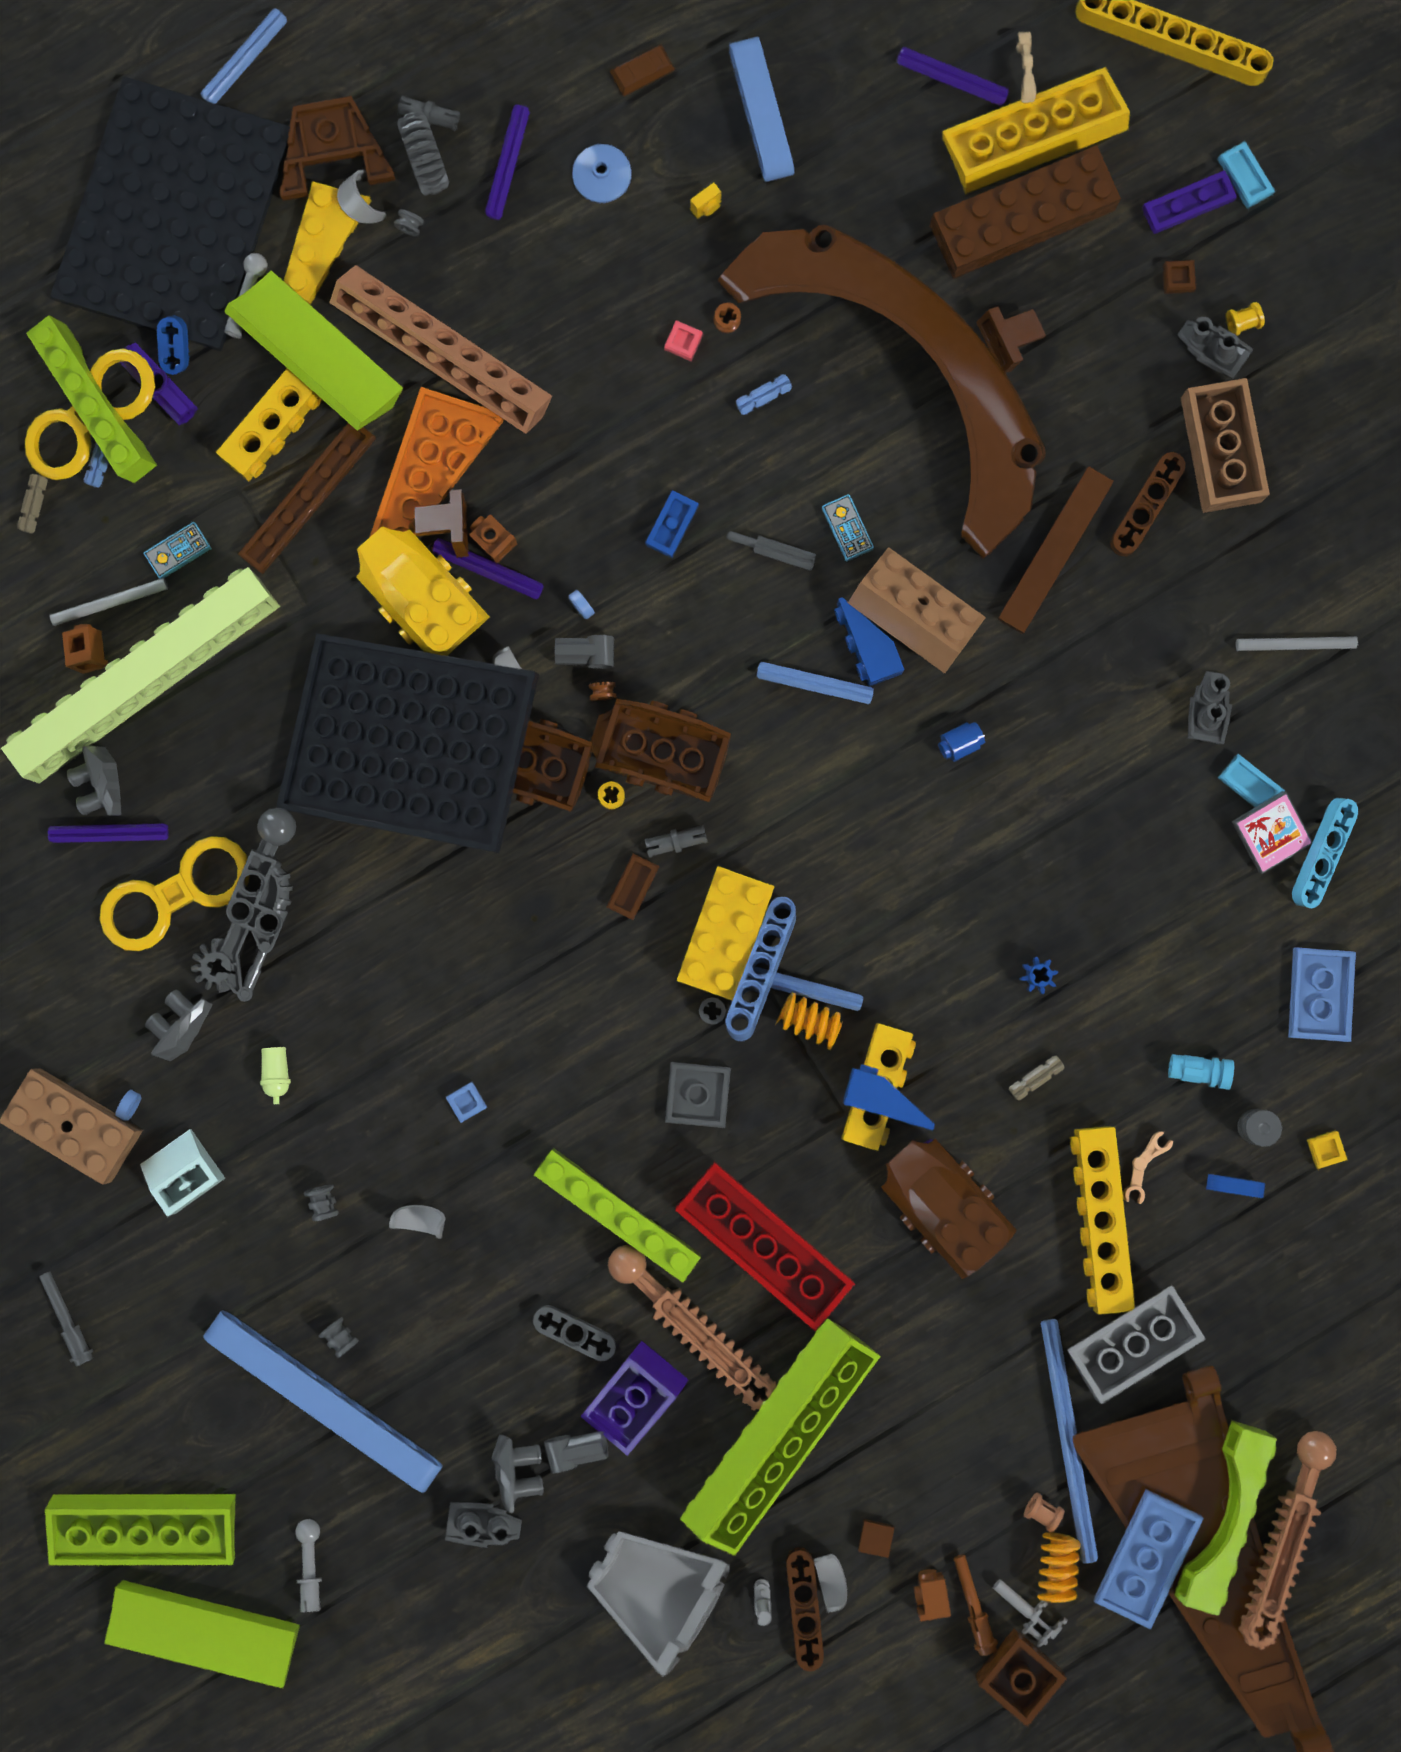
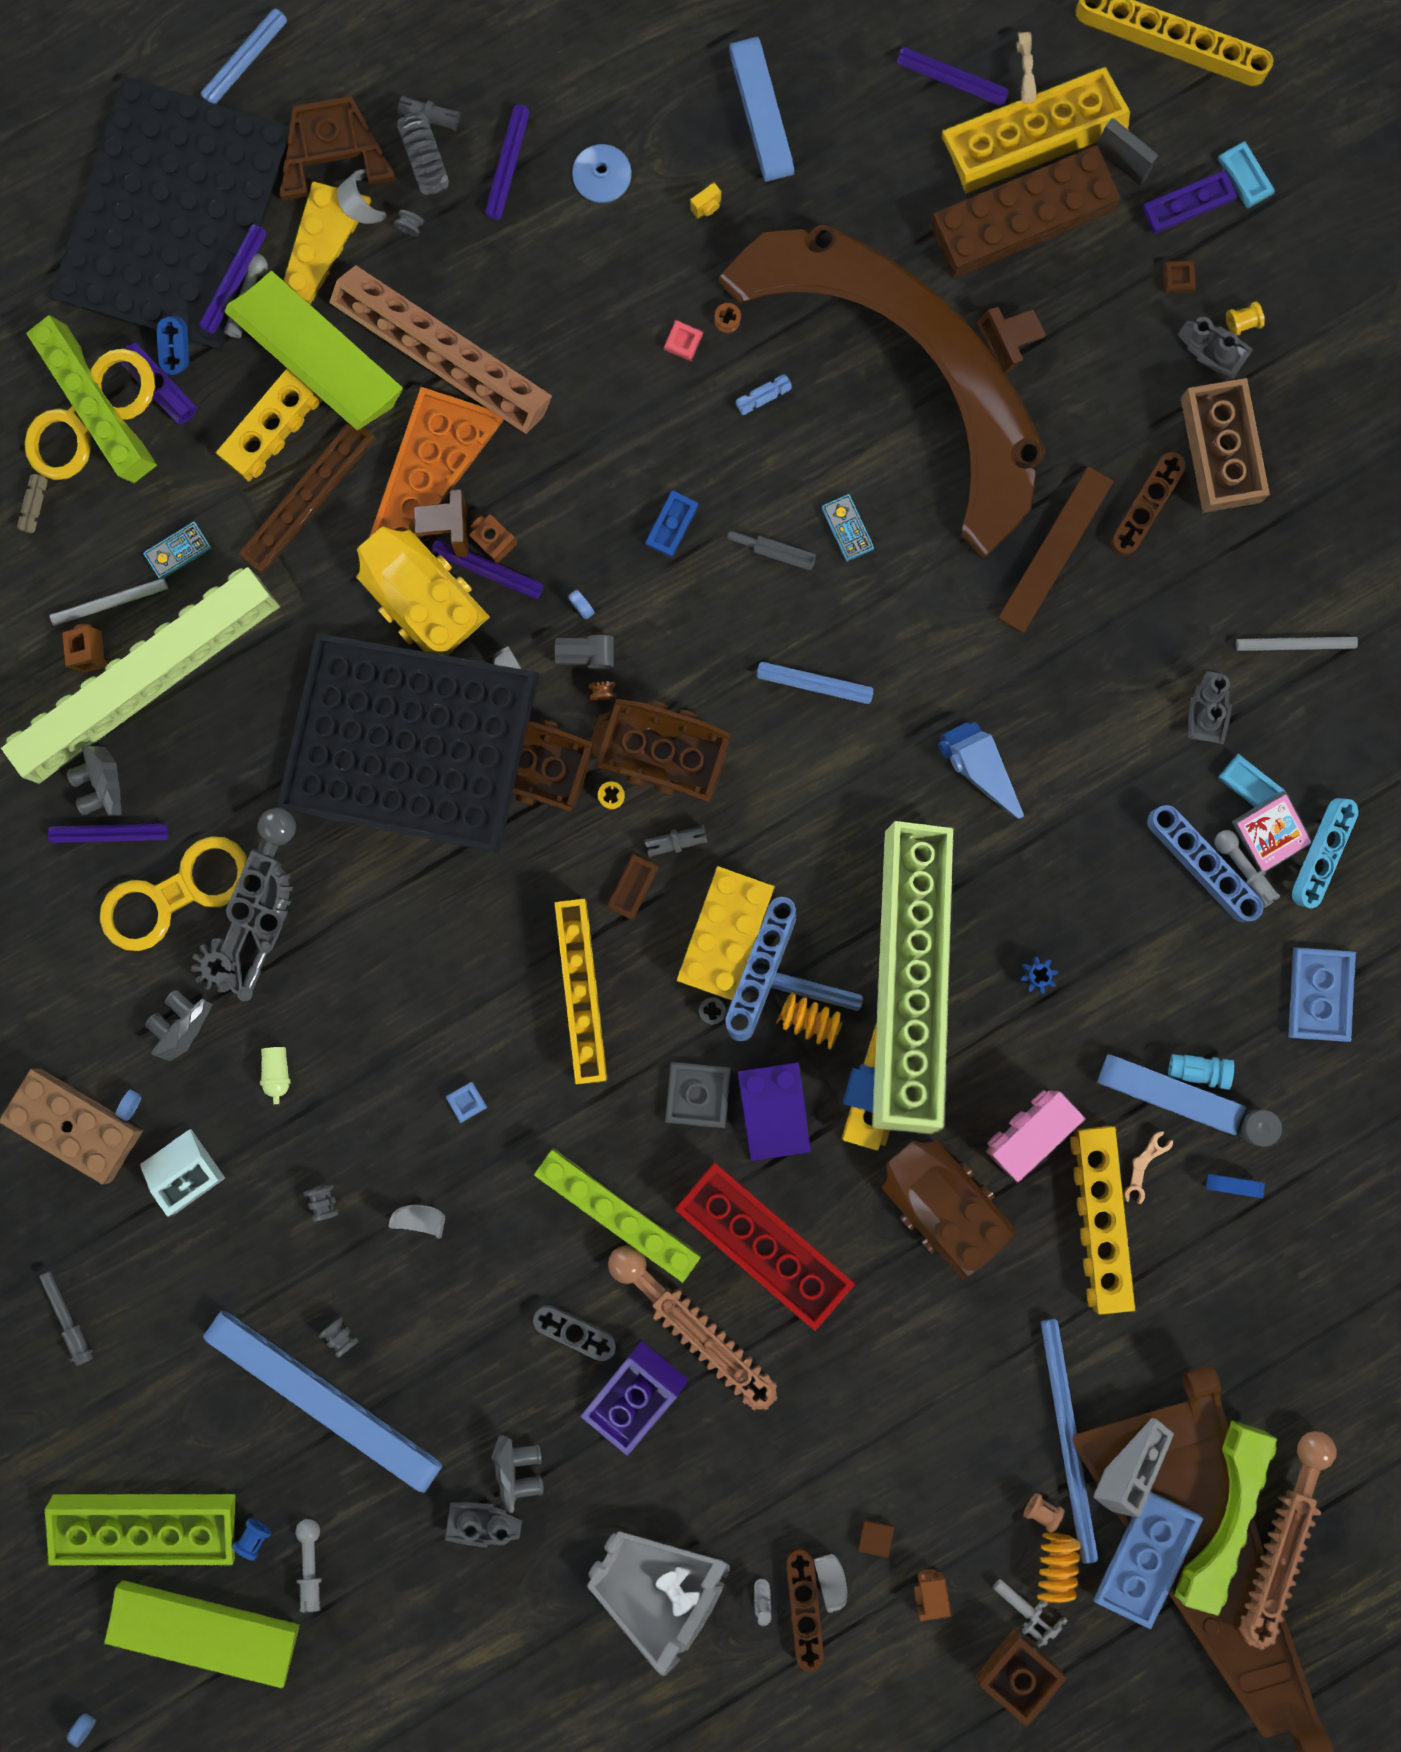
medium blue axle [84,444,109,487] -> none
dark grey piece [544,1431,608,1473] -> none
reddish brown tile [610,44,675,97] -> none
lime brick [680,1318,881,1555] -> none
blue slope [834,597,905,686] -> none
medium nougat brick [848,547,986,673] -> none
dark orange pin [953,1554,998,1656] -> none
dark tan axle [1009,1056,1065,1100] -> none
light grey slope [1067,1285,1205,1404] -> none
yellow tile [1307,1131,1347,1169] -> none
none -> medium blue tile [67,1713,96,1747]
none -> dark purple axle [200,224,266,334]
none -> blue bush [232,1518,272,1561]
none -> yellow brick [555,899,607,1084]
none -> white piece [656,1567,700,1616]
none -> dark purple slope [738,1062,811,1161]
none -> yellowish green brick [873,821,953,1134]
none -> medium blue slope [950,731,1024,819]
none -> bright pink brick [985,1090,1085,1182]
none -> light grey slope [1094,1418,1174,1518]
none -> dark grey tile [1097,118,1158,185]
none -> medium blue beam [1097,1054,1246,1136]
none -> medium blue beam [1147,805,1263,922]
none -> light grey pin [1215,830,1280,908]

